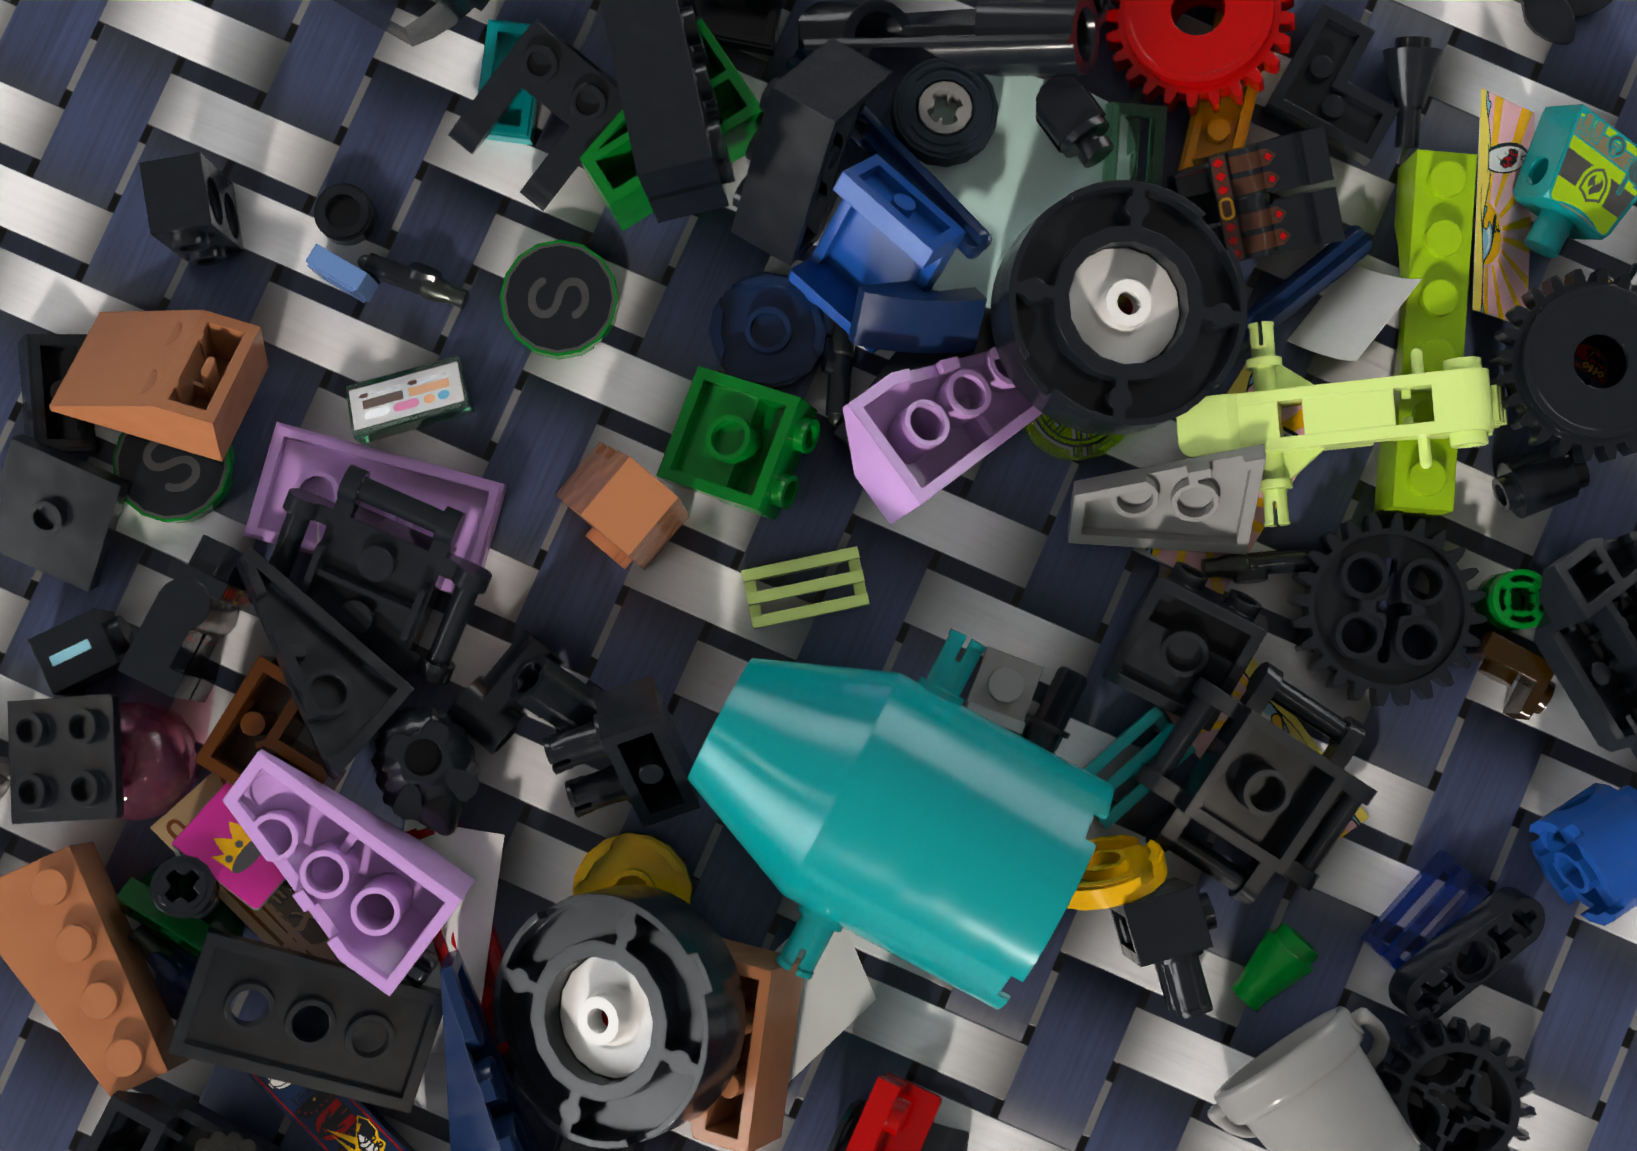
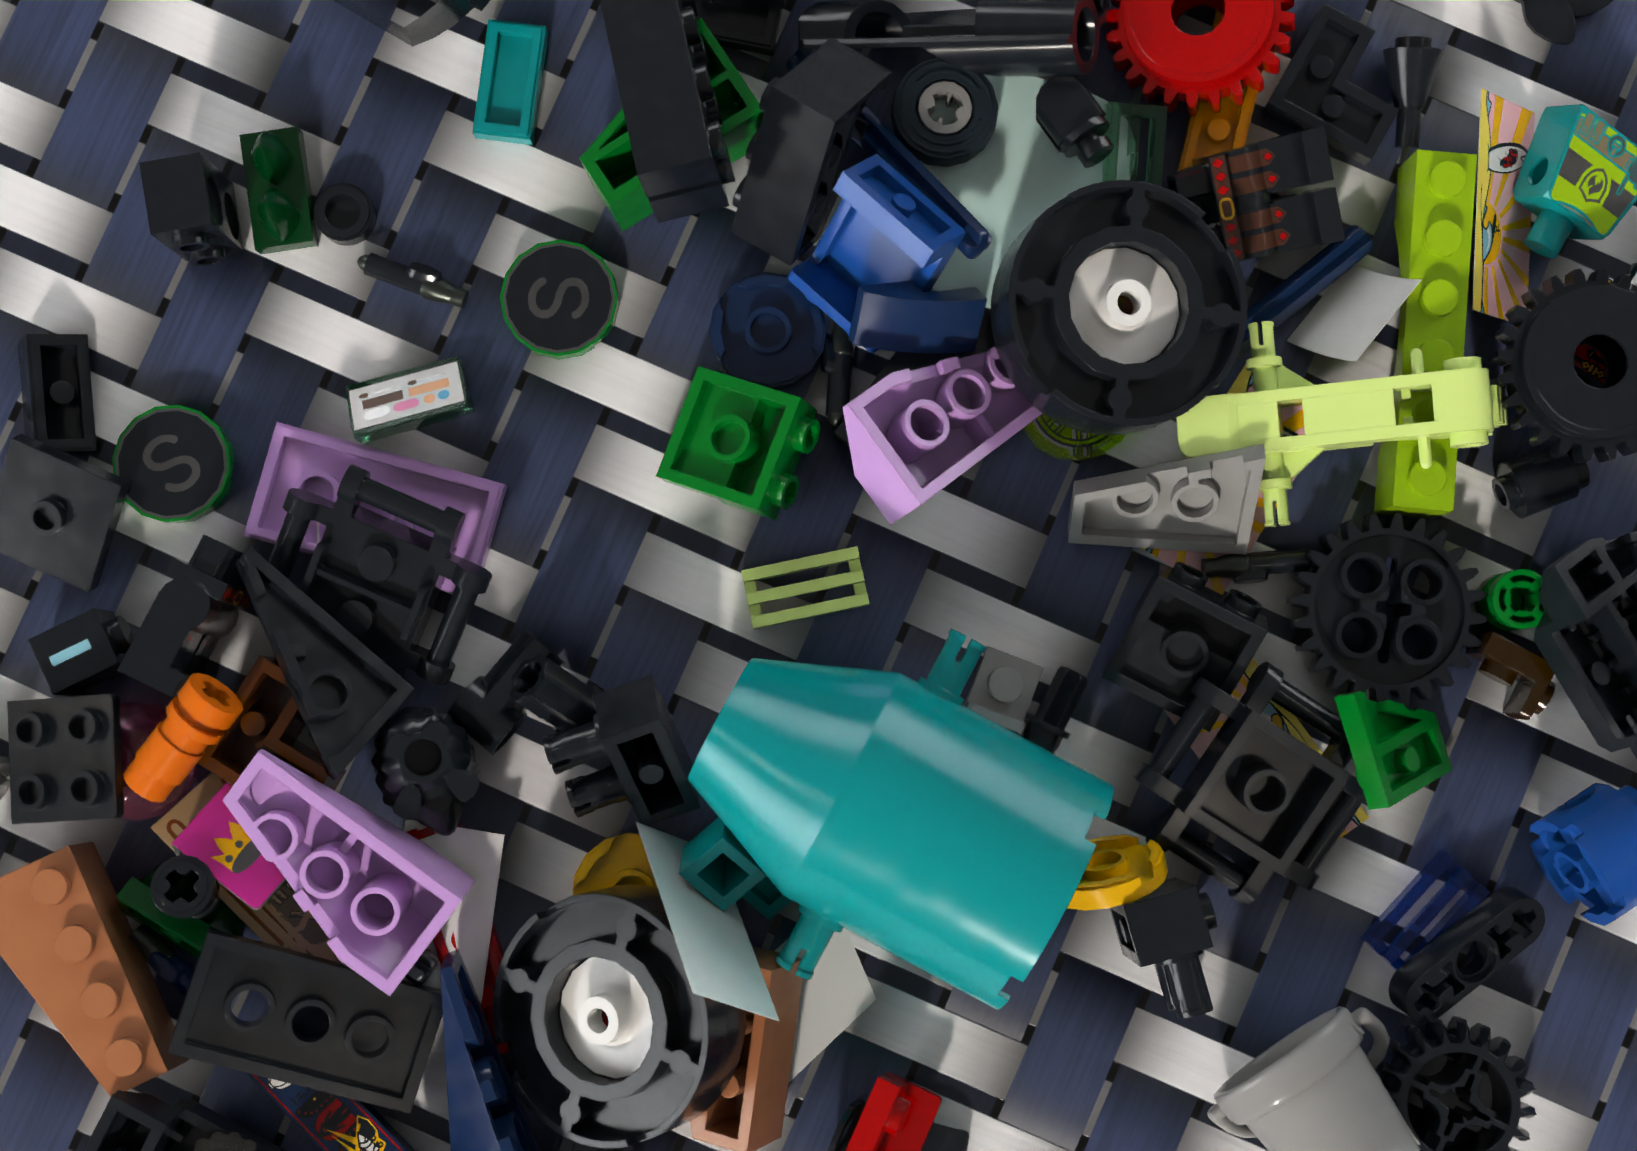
nougat slope [49,310,269,462] -> none
medium blue tile [306,243,380,303] -> none
black brick [448,19,623,211] -> none
nougat wedge [555,442,690,570] -> none
teal tile [1082,705,1196,830] -> none
green cone [1230,921,1320,1012] -> none
none -> orange axle [123,673,243,803]
none -> dark green tile [239,126,319,254]
none -> white sticker [636,822,779,1021]
none -> teal brick [679,817,793,920]
none -> green wing [1334,691,1453,810]

